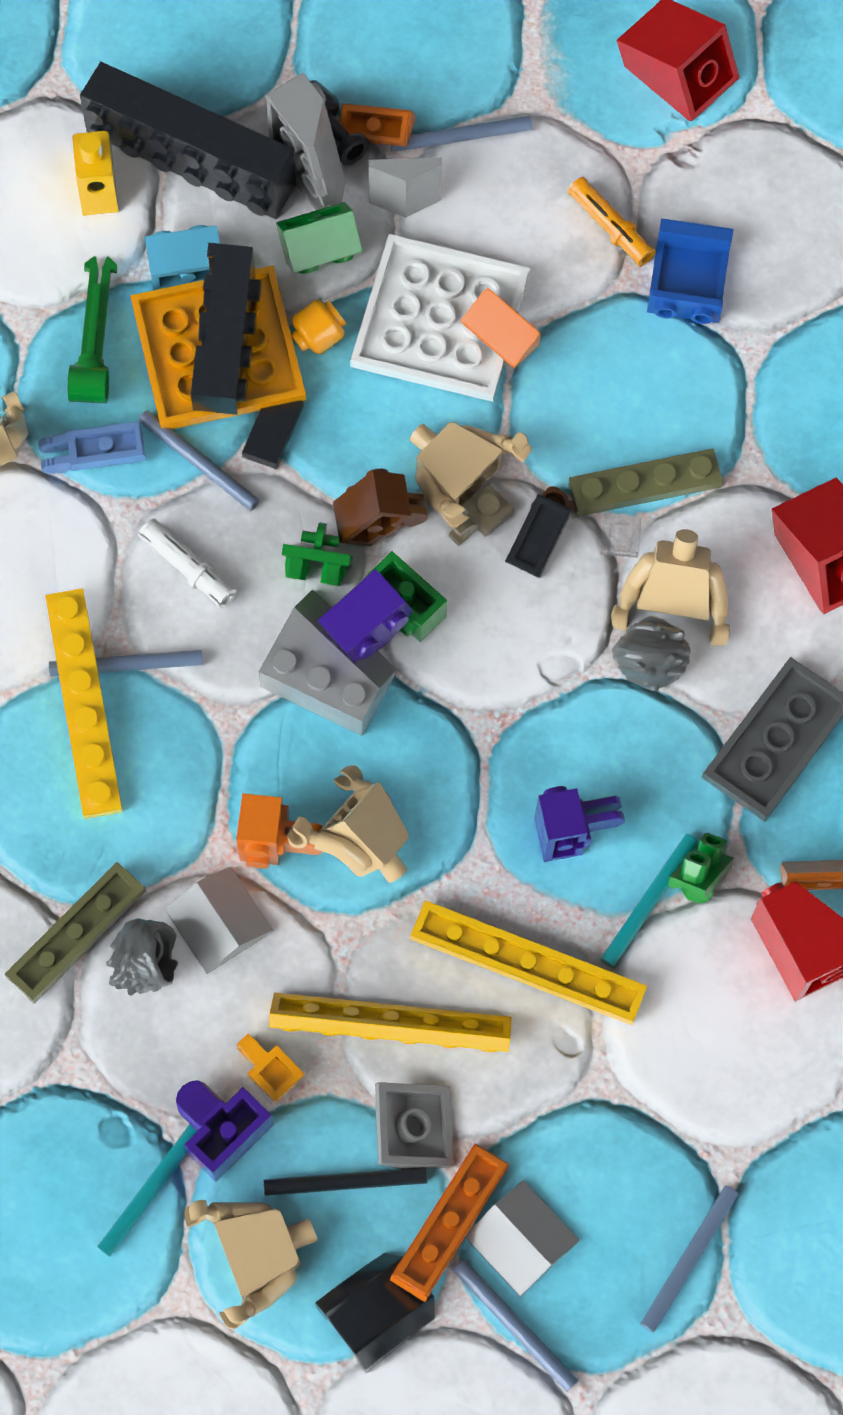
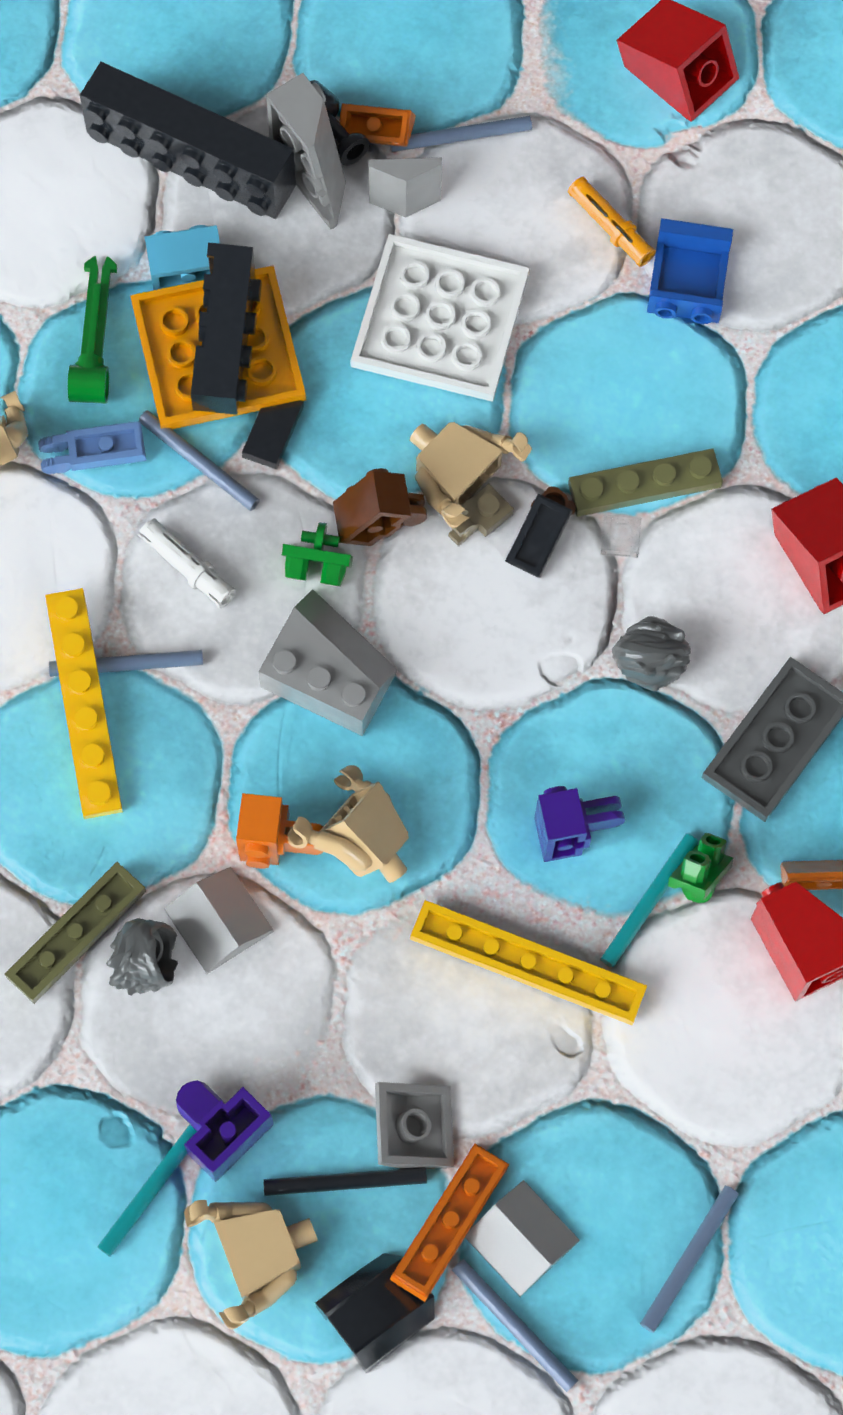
yellow torso [72,131,119,216] -> none
light orange plate [237,1033,304,1104] -> none
yellow plate [269,992,512,1052] -> none
brick [276,202,363,274] -> none
light orange head [291,299,347,355] -> none
dark purple brick [318,569,413,663] -> none
green brick [365,551,447,642] -> none
slope [461,288,541,369] -> none
tan torso [611,529,730,646] -> none

